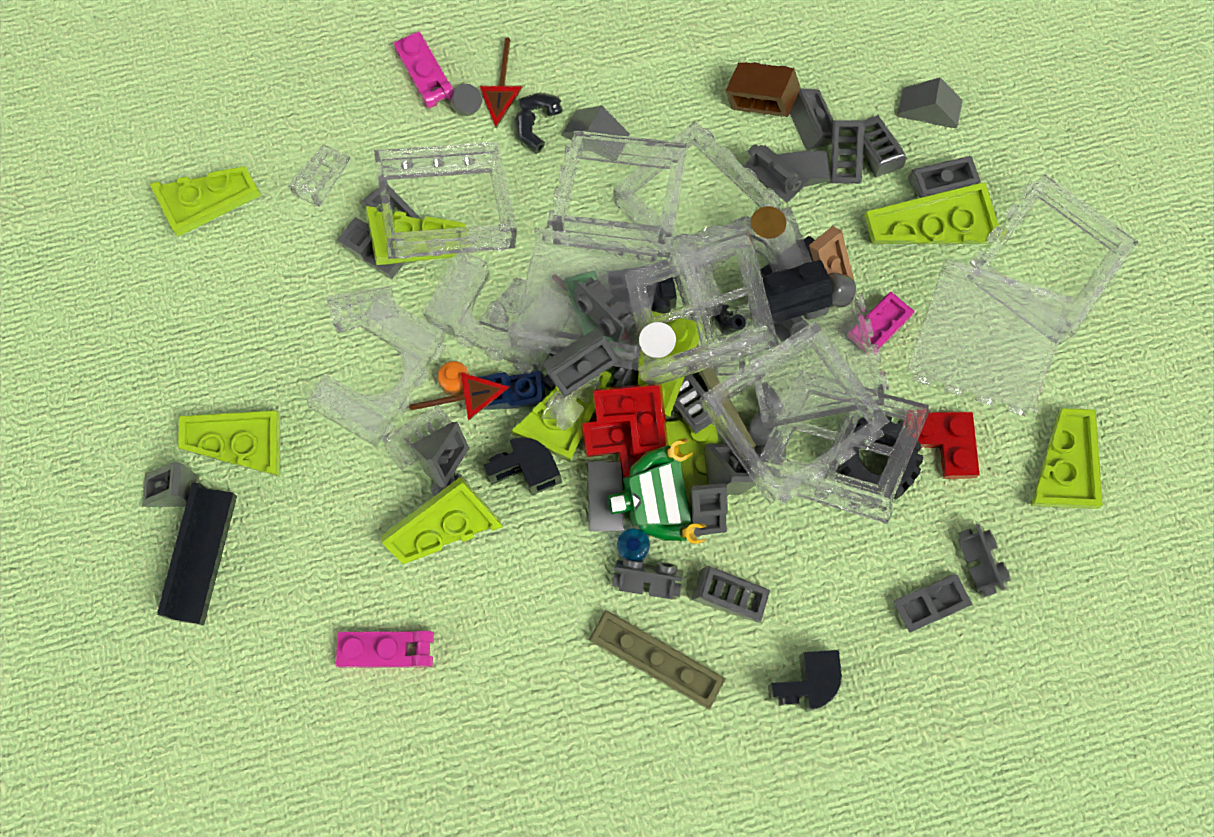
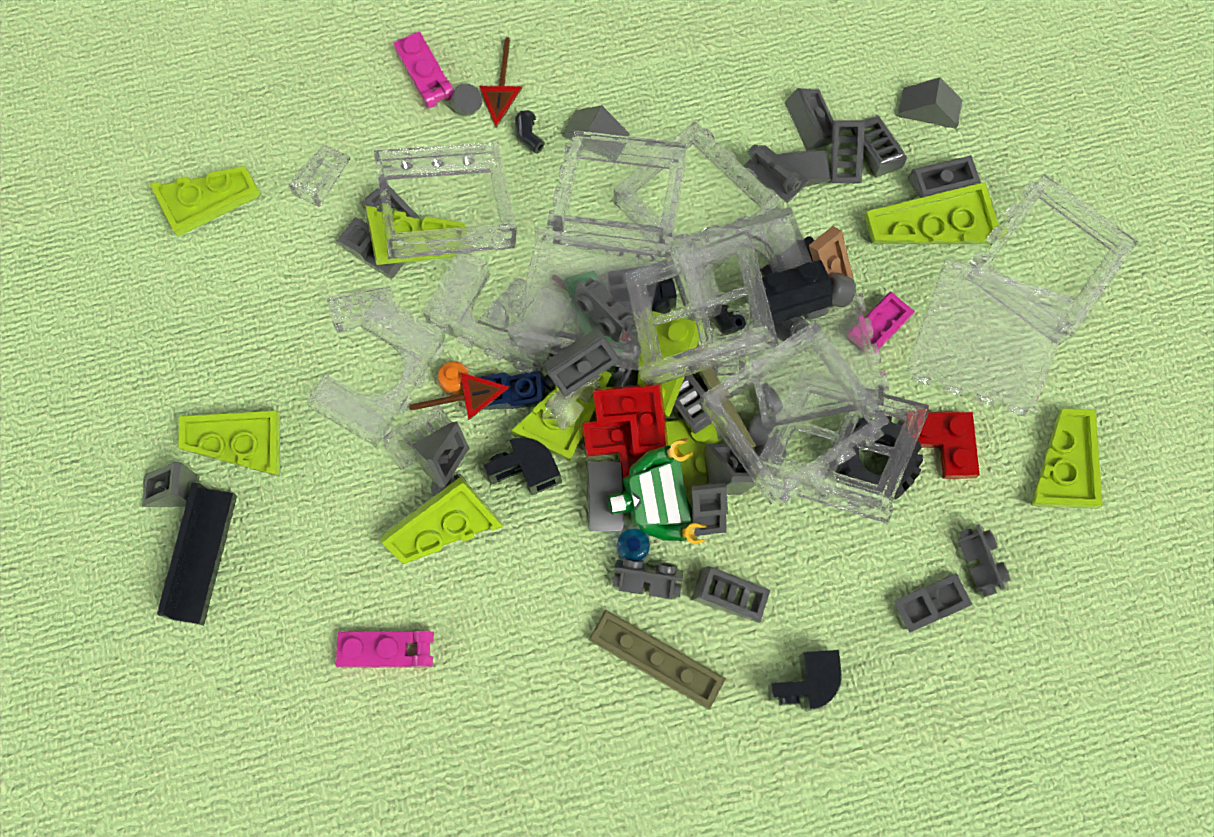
black arm [518,92,563,117] -> none
white sticker [639,322,676,358] -> none
reddish brown brick [726,62,801,117] -> none
pearl gold sticker [751,206,787,239] -> none

